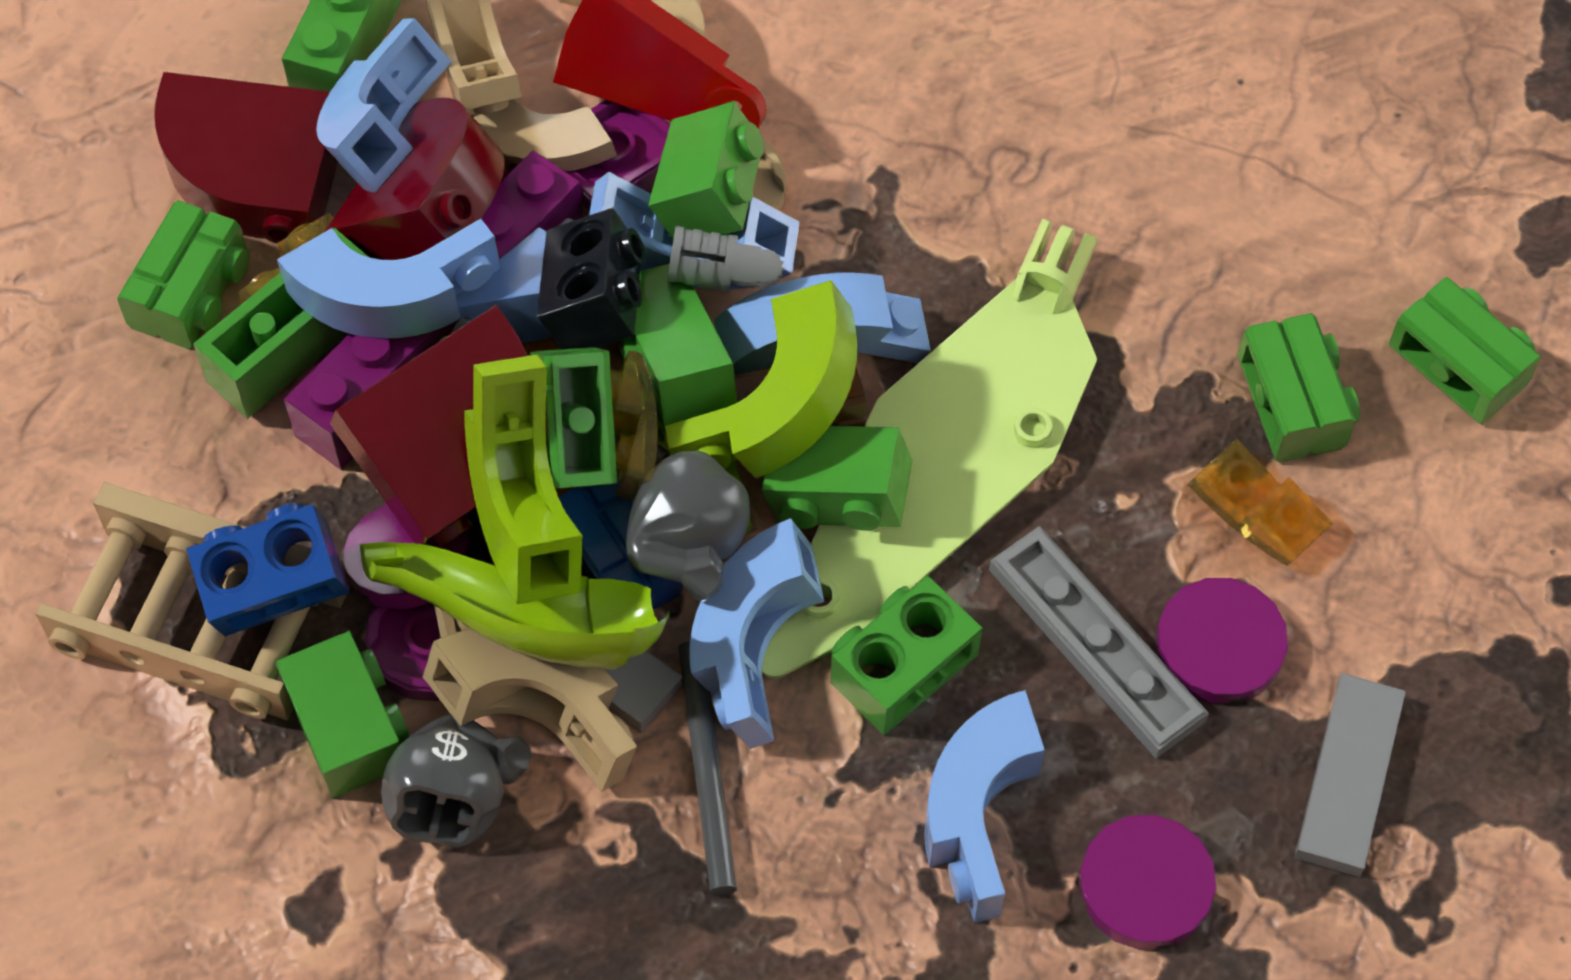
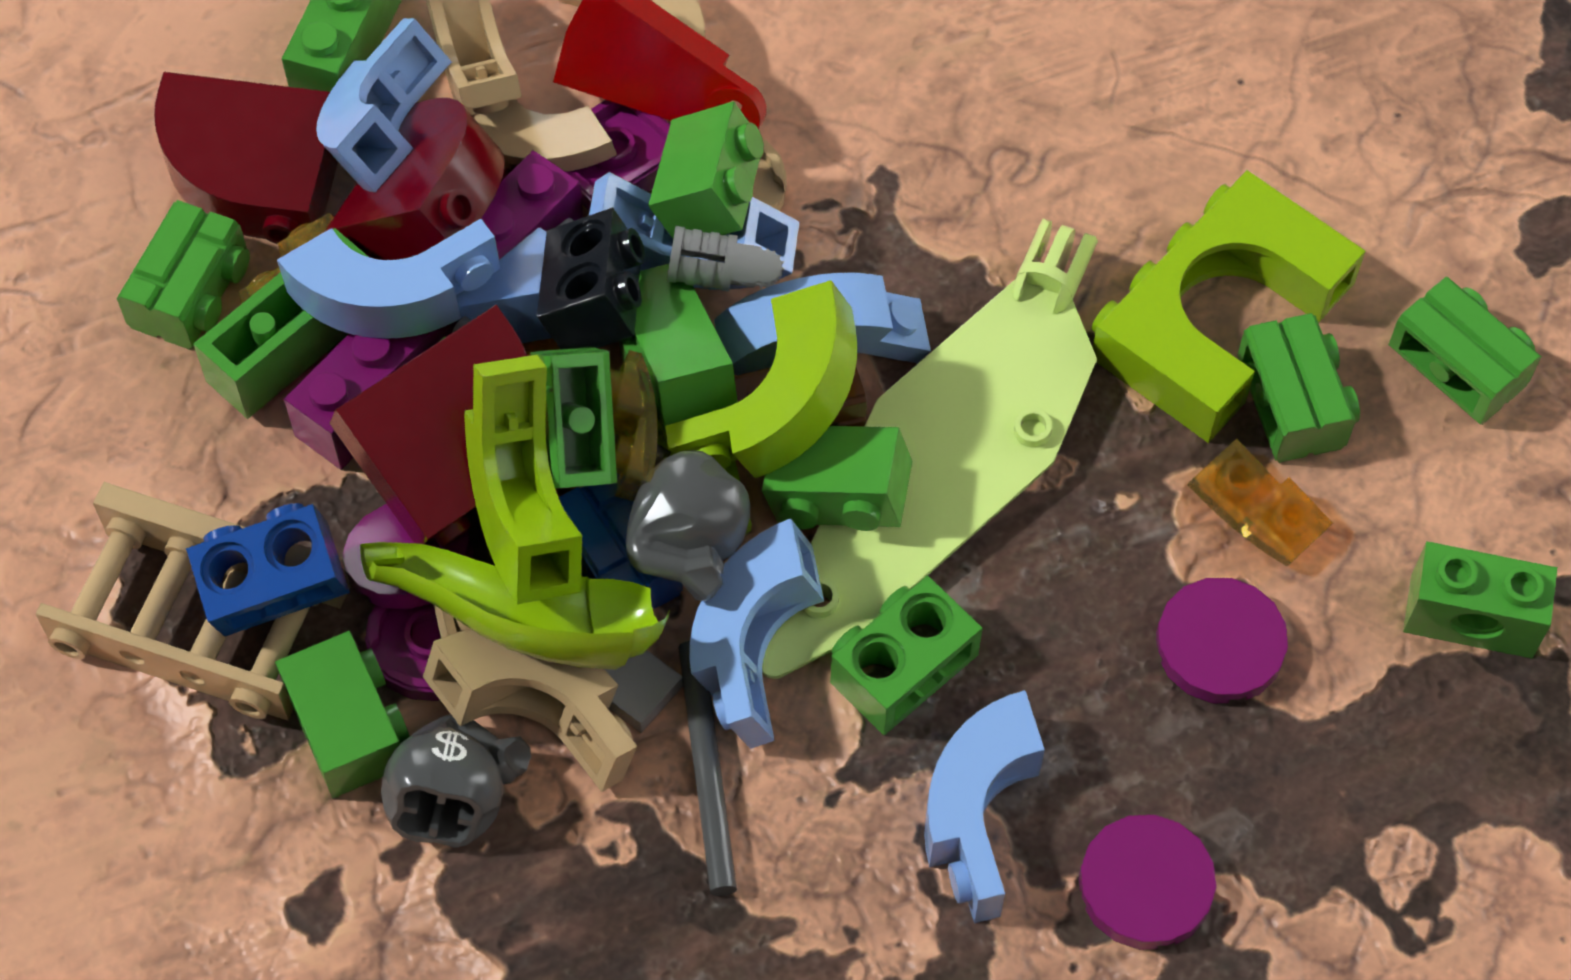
light grey tile [989,526,1209,759] -> none
light grey tile [1294,673,1406,877] -> none
none -> lime arch [1091,170,1366,443]
none -> bright green brick [1403,541,1558,659]

